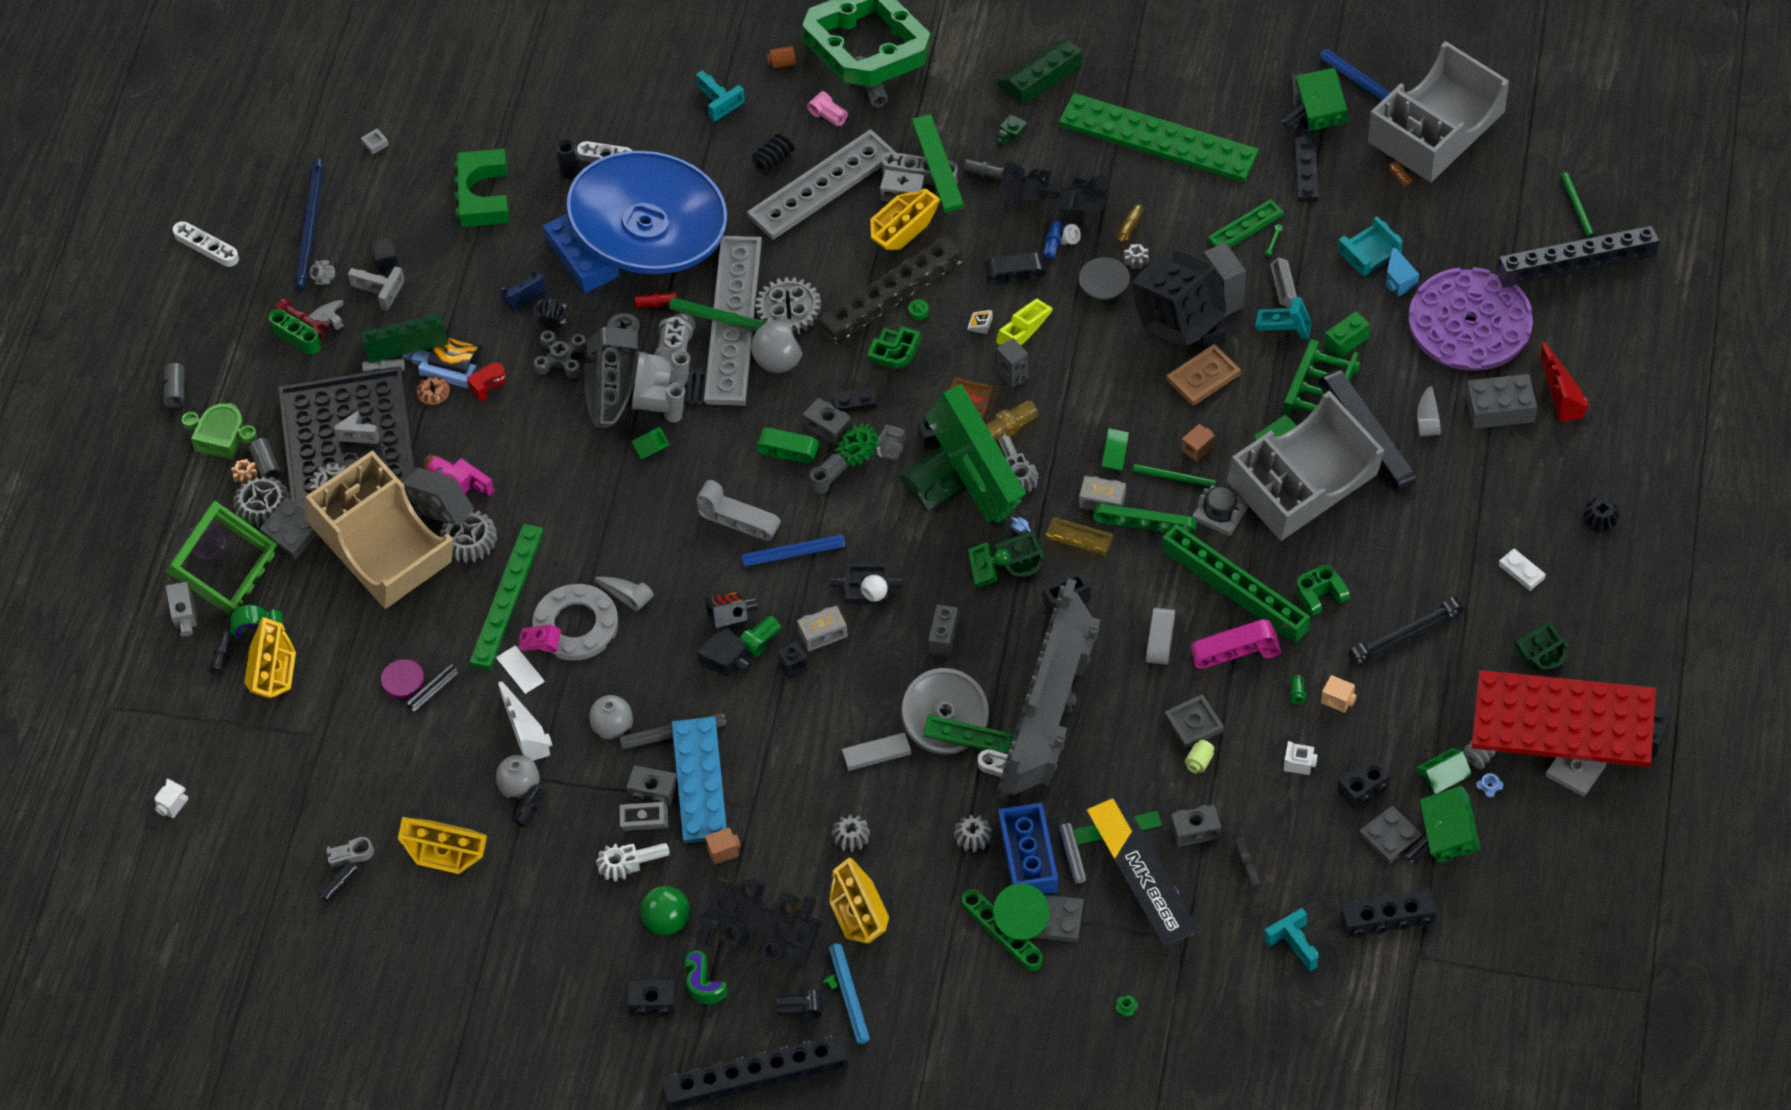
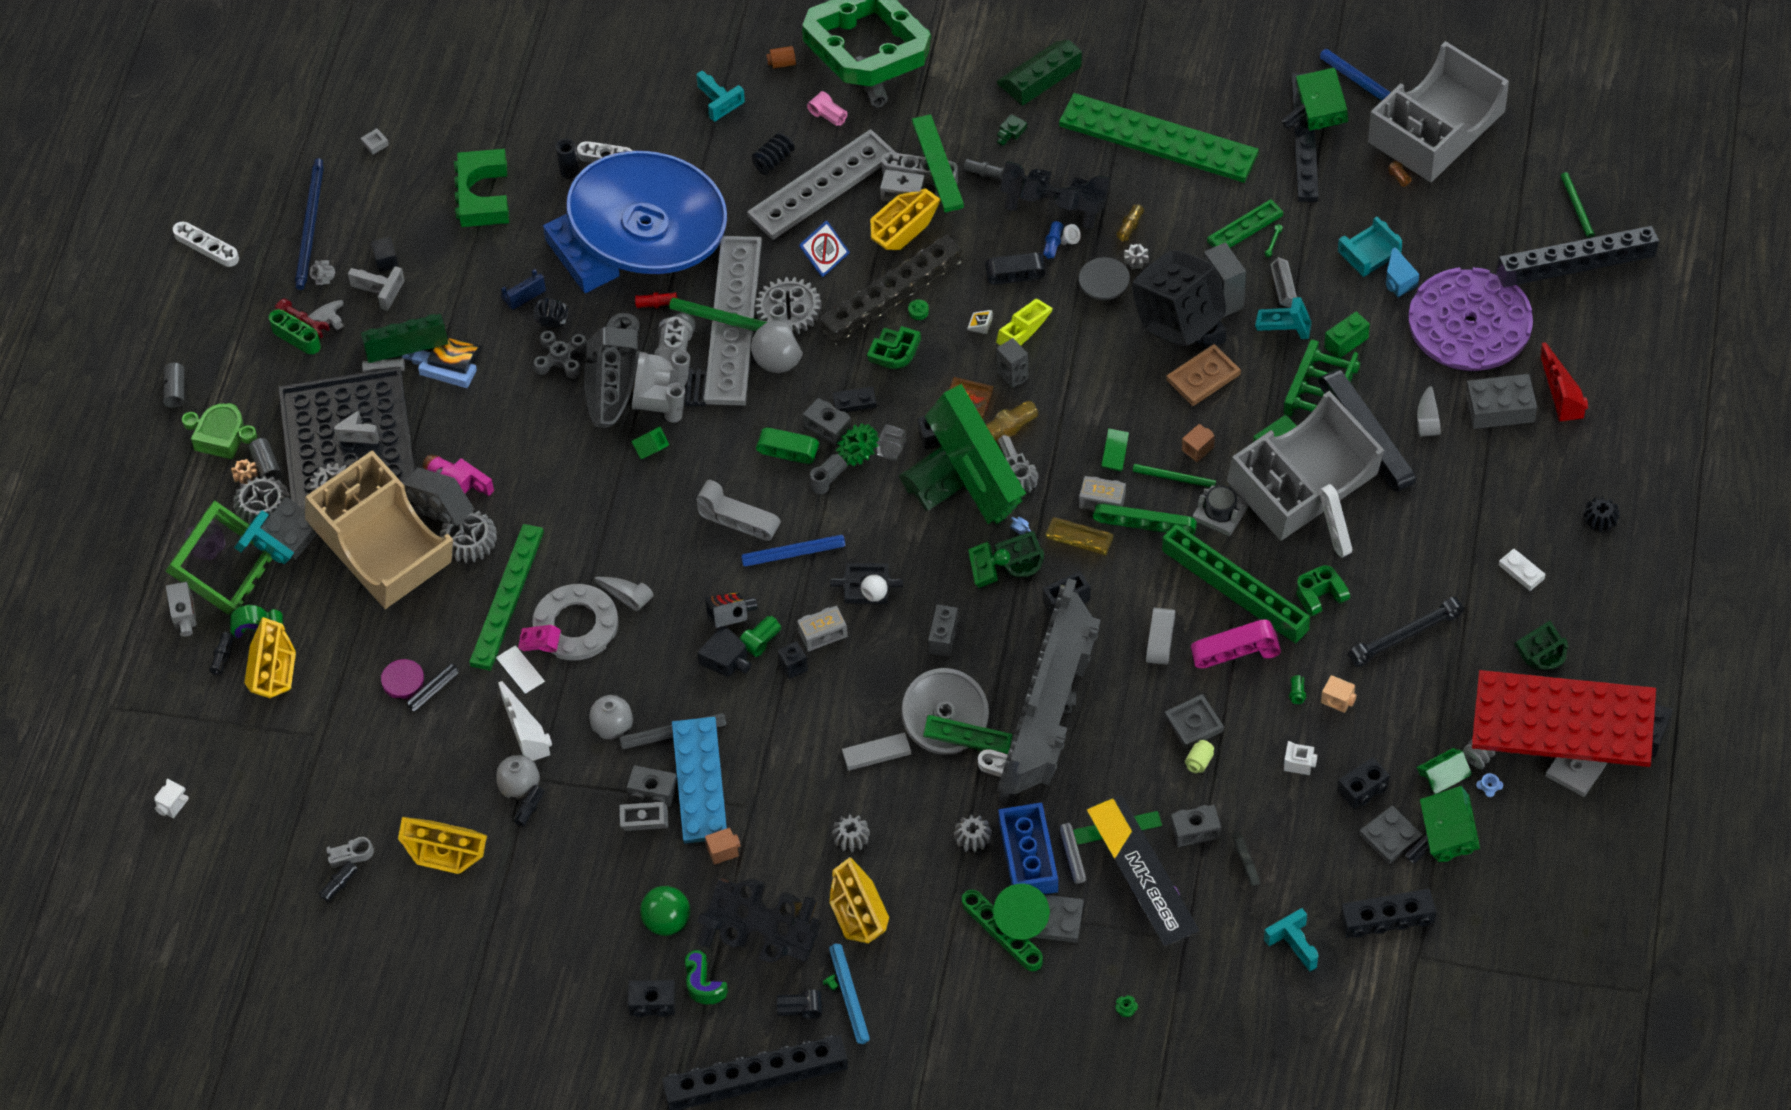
nougat gear [417,375,450,405] -> none
red leg [467,363,506,402] -> none
white gear [596,843,669,882] -> none
none -> teal bracket [234,510,294,564]
none -> piece [798,221,850,277]
none -> white beam [1319,484,1352,558]

